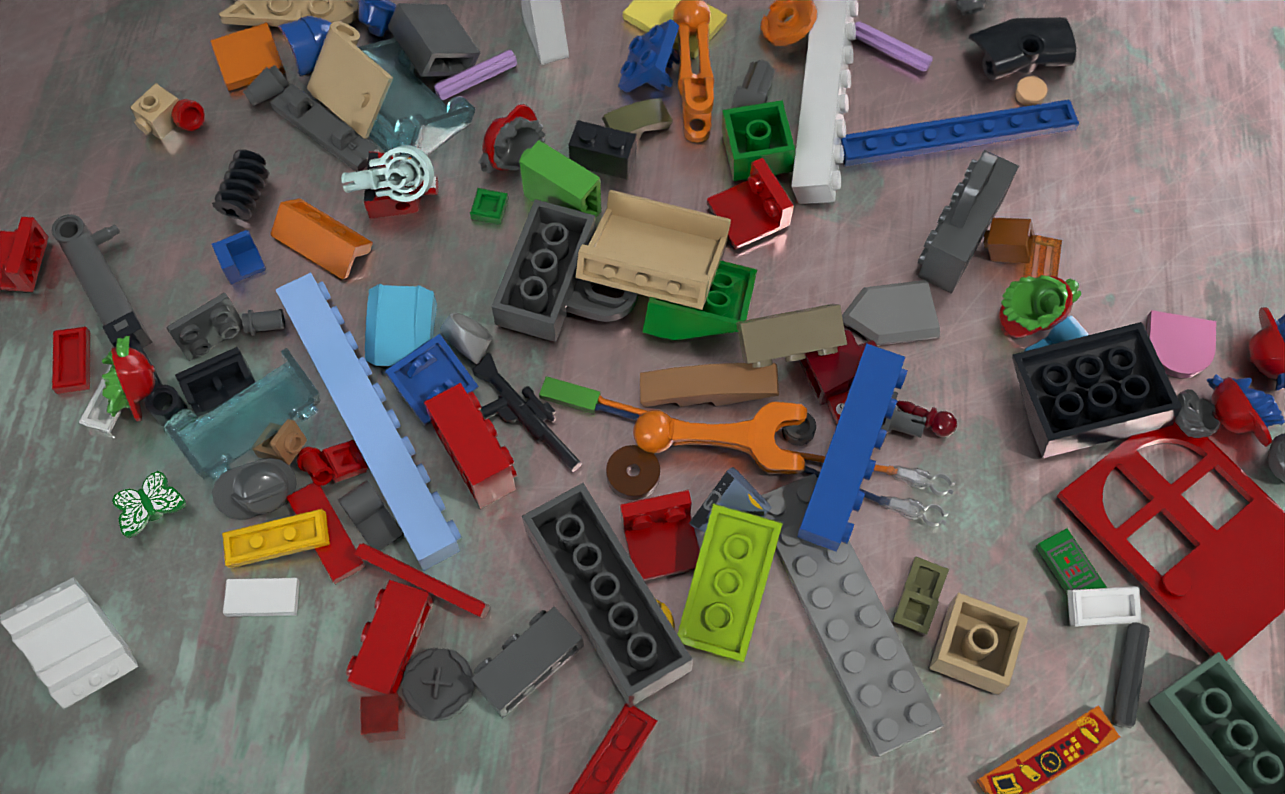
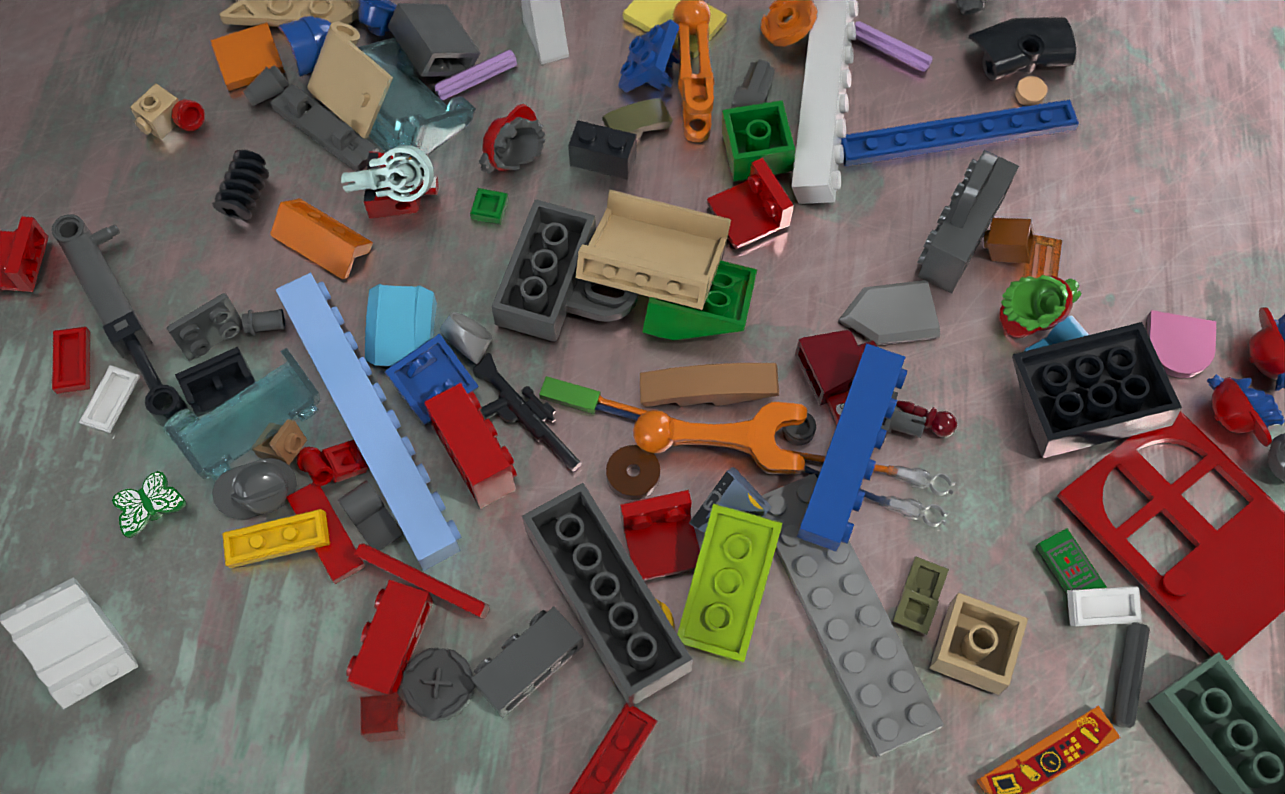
red hair [102,336,156,421] -> none
blue panel [212,230,266,284] -> none
white tile [223,578,300,617] -> none
bright green brick [519,140,602,219] -> none
dark tan brick [736,303,847,368] -> none
dark grey hair [1175,389,1220,438] -> none

